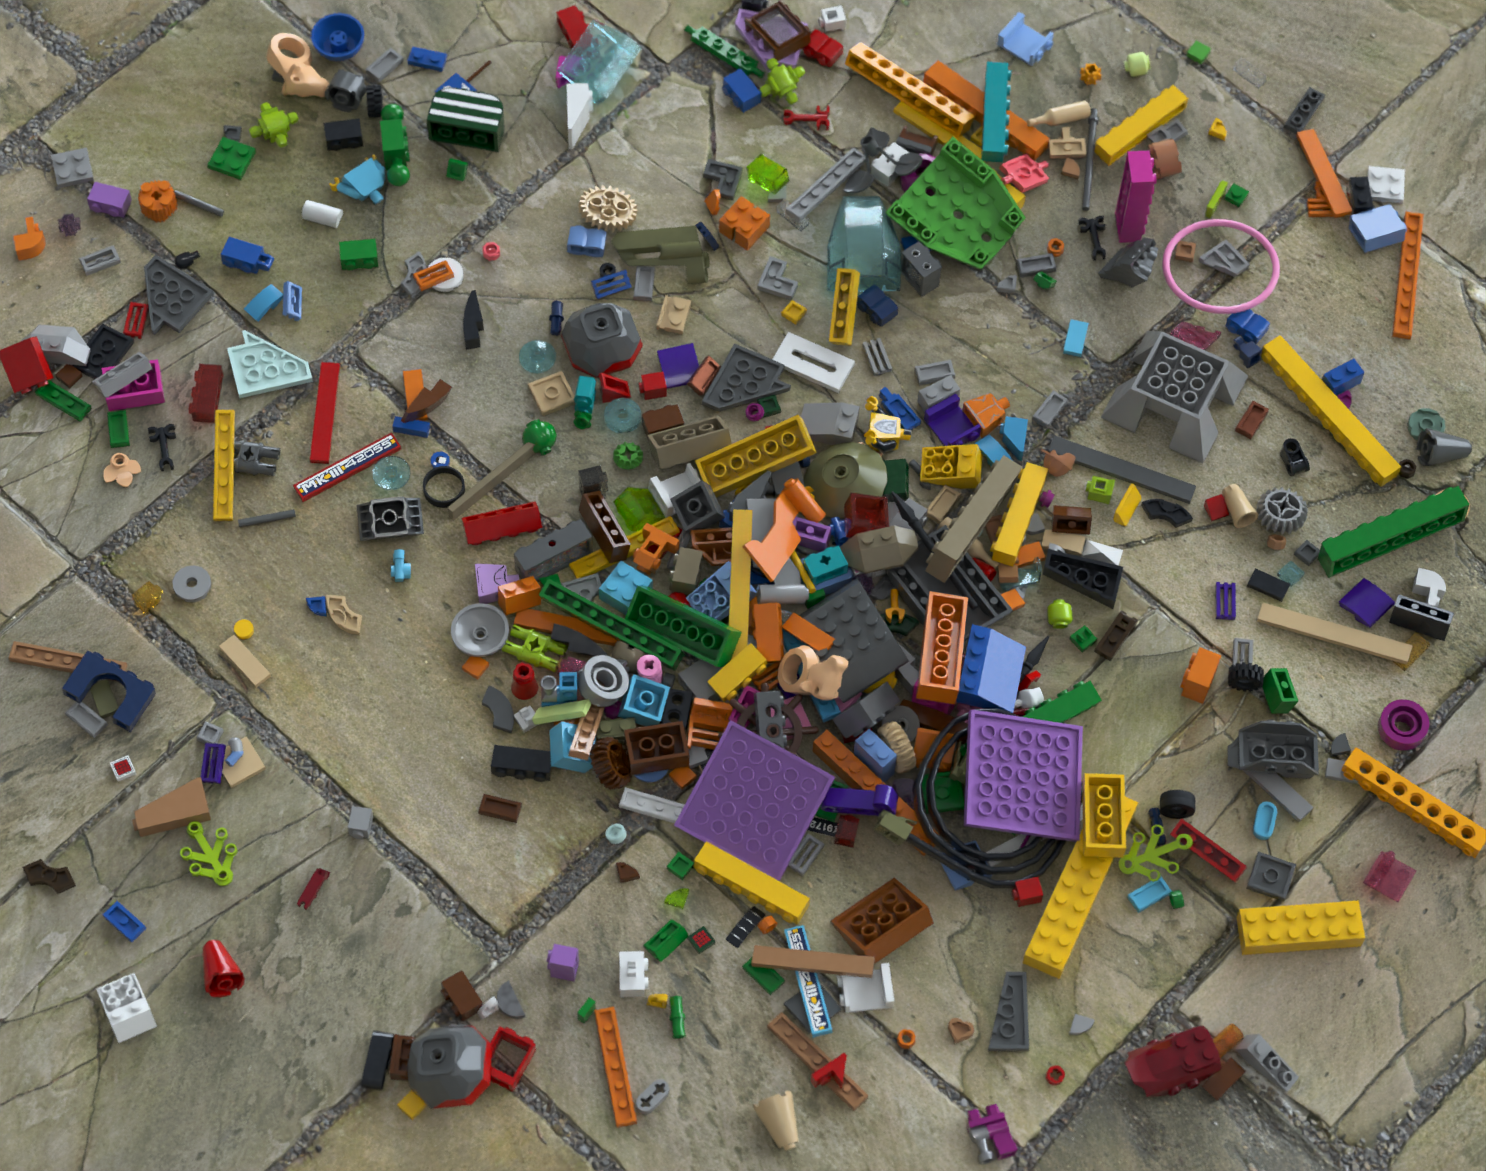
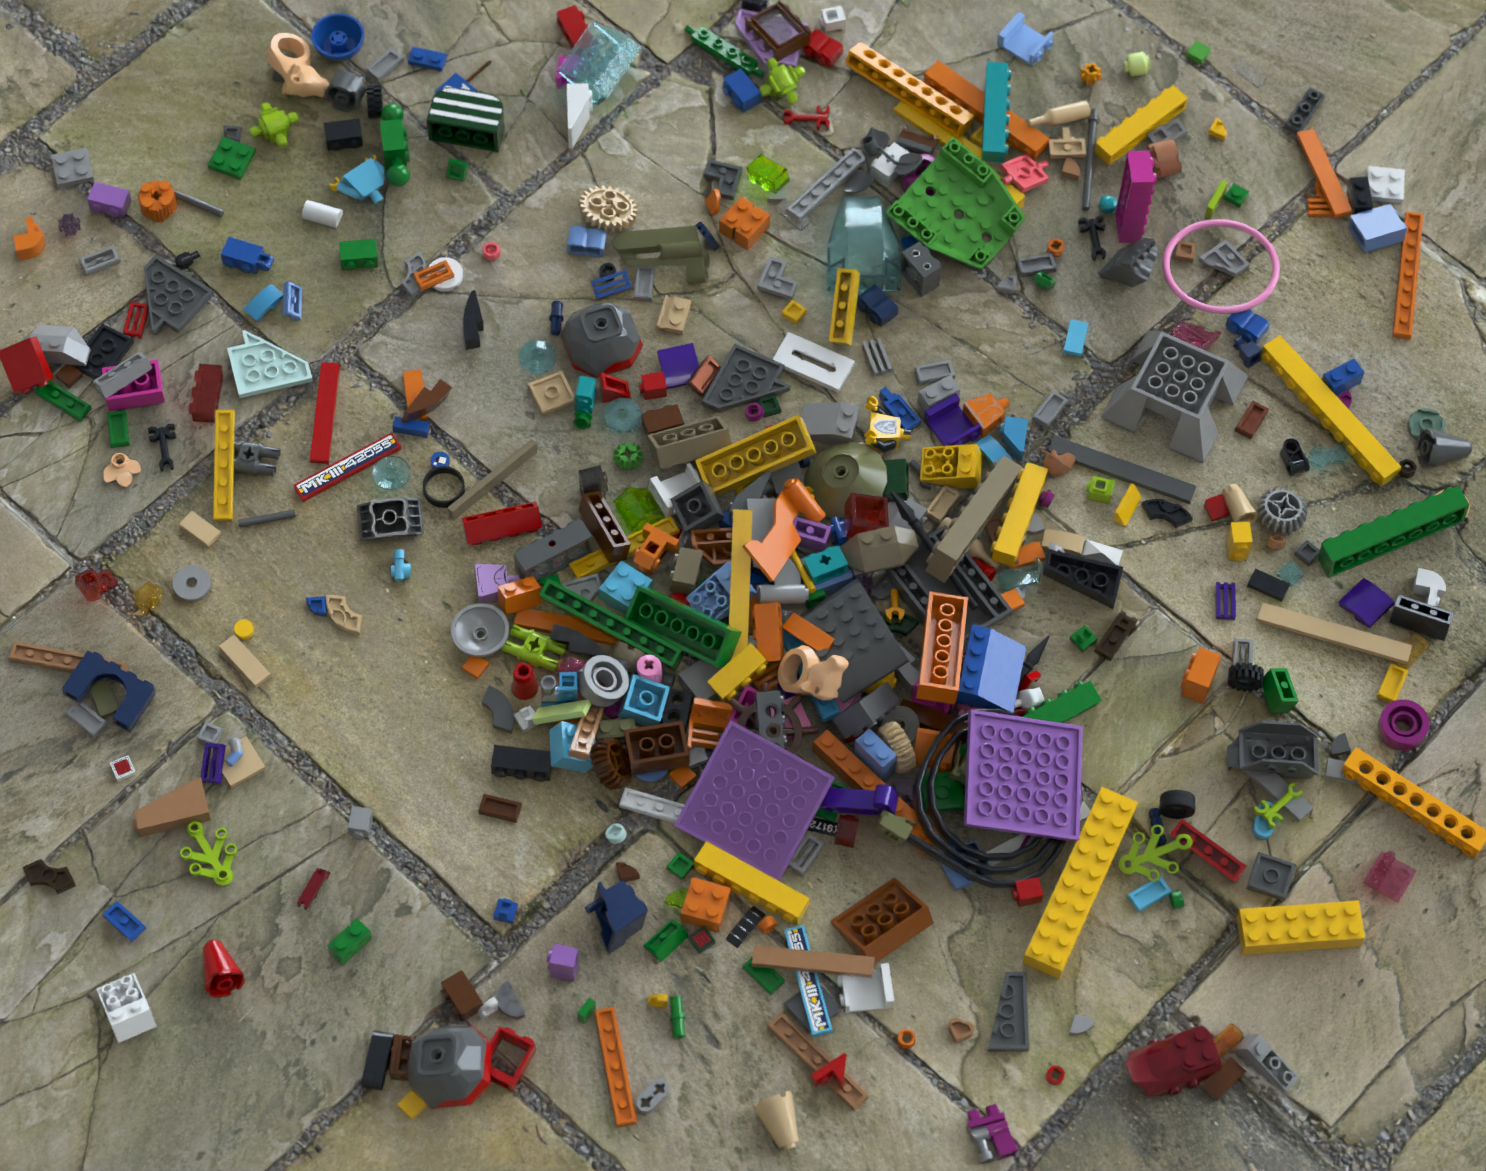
green plant [522,419,557,455] -> none
white brick [619,951,649,997] -> none
medium nougat tile [998,565,1018,583] -> none
lime head [1047,599,1073,629] -> none
reddish brown brick [1051,505,1092,535] -> none
yellow brick [1082,773,1126,858] -> none
none -> clear red brick [75,568,118,601]
none -> tan tile [179,511,221,548]
none -> green brick [327,918,372,966]
none -> blue tile [493,898,518,924]
none -> dark blue piece [585,880,648,954]
none -> orange brick [681,877,731,932]
none -> teal tile [1099,195,1117,214]
none -> yellow brick [1226,522,1253,561]
none -> lime bar [1253,783,1303,829]
none -> clear light blue tile [1307,442,1354,471]
none -> yellow tile [1376,663,1409,703]

